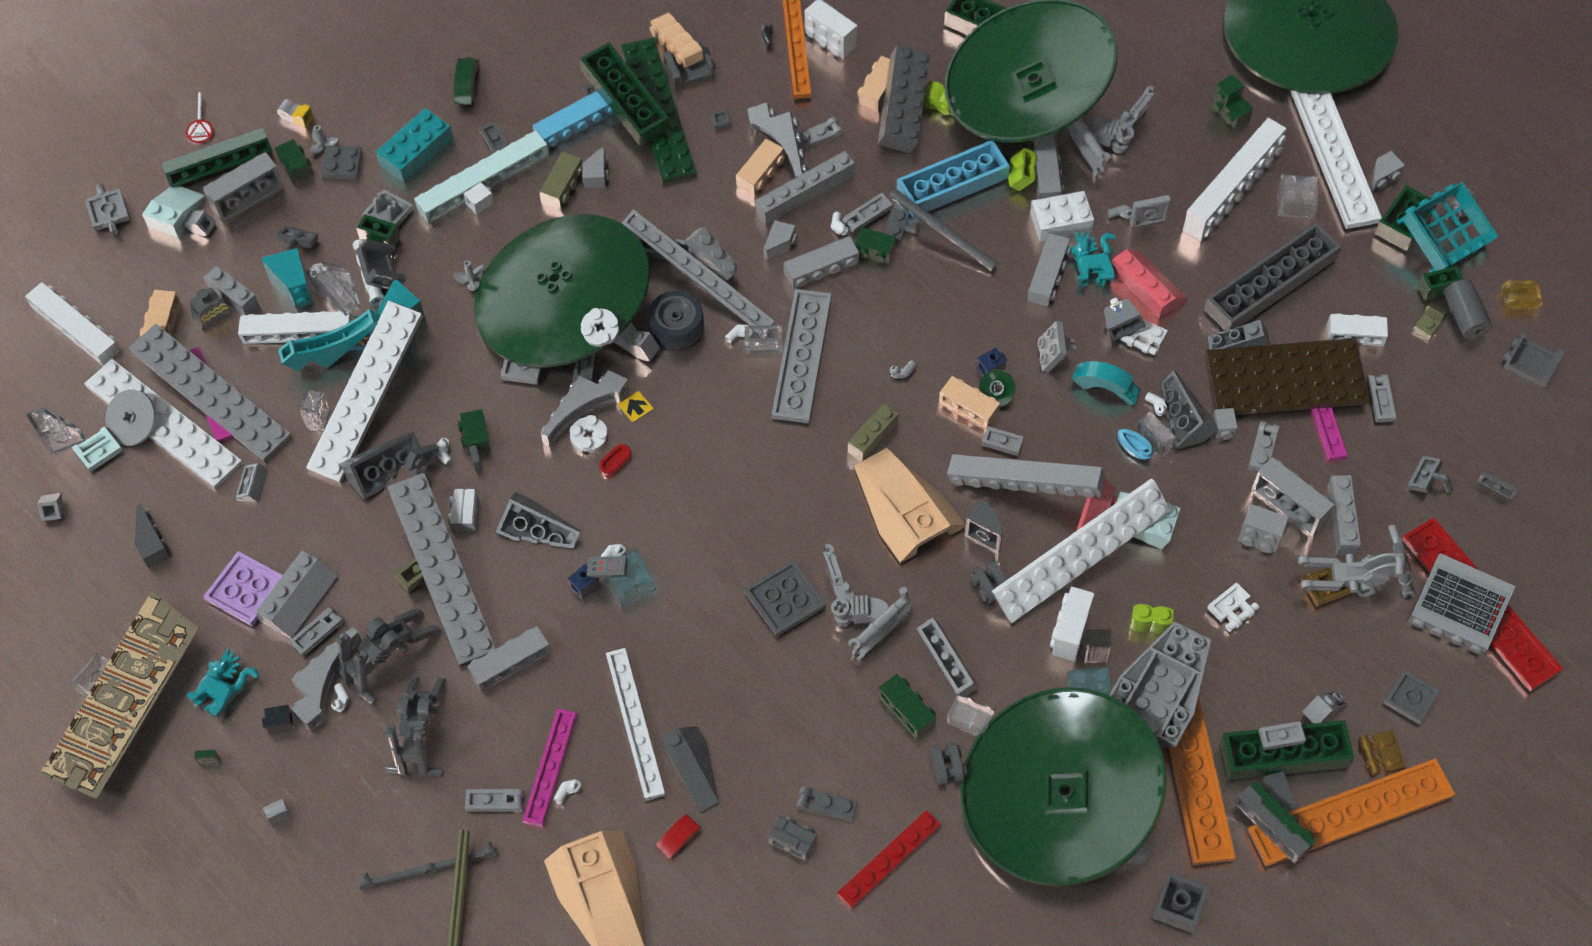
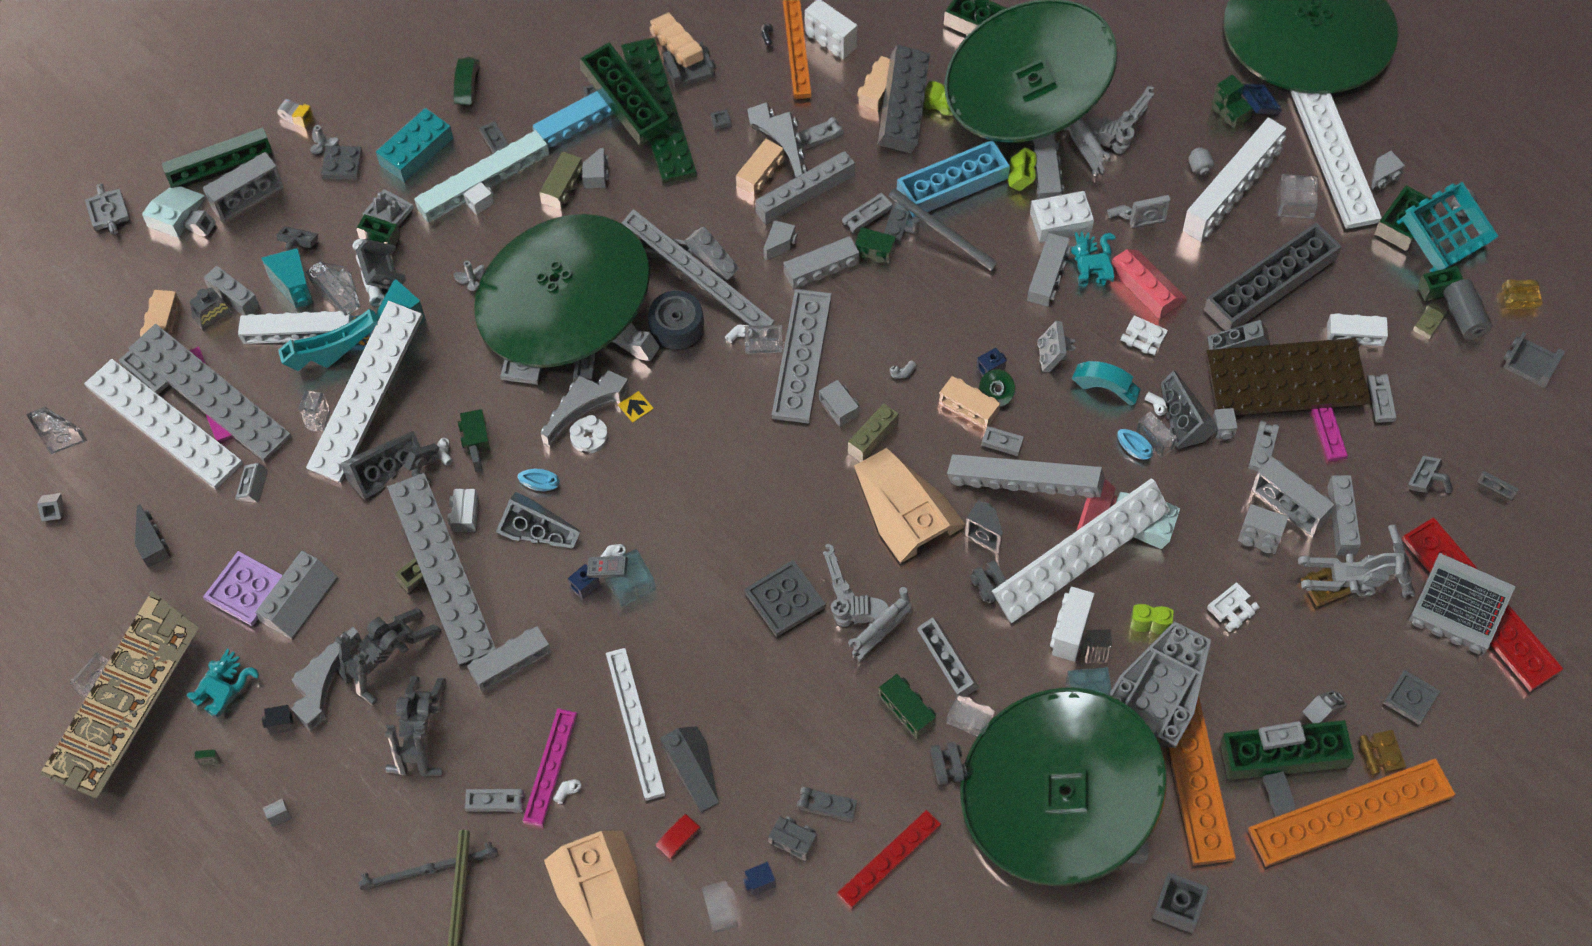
white brick [25,282,120,366] -> none
light aqua plate [72,426,123,472] -> none
light grey piece [105,389,156,446] -> none
piece [185,92,214,144] -> none
dark green brick [274,139,312,183] -> none
light grey plate [289,607,345,657] -> none
white arm [331,683,350,712] -> none
white plate [581,308,619,347] -> none
red tile [599,444,632,476] -> none
white arm [831,212,849,236] -> none
dark grey torso [1104,298,1146,341] -> none
dark grey piece [1235,781,1316,864] -> none
none -> light grey plate [119,351,170,394]
none -> medium azure arm [518,469,560,492]
none -> clear brick [702,881,741,933]
none -> dark blue brick [742,862,776,896]
none -> light grey brick [819,380,860,427]
none -> light grey head [1188,147,1214,175]
none -> dark blue tile [1242,84,1282,114]

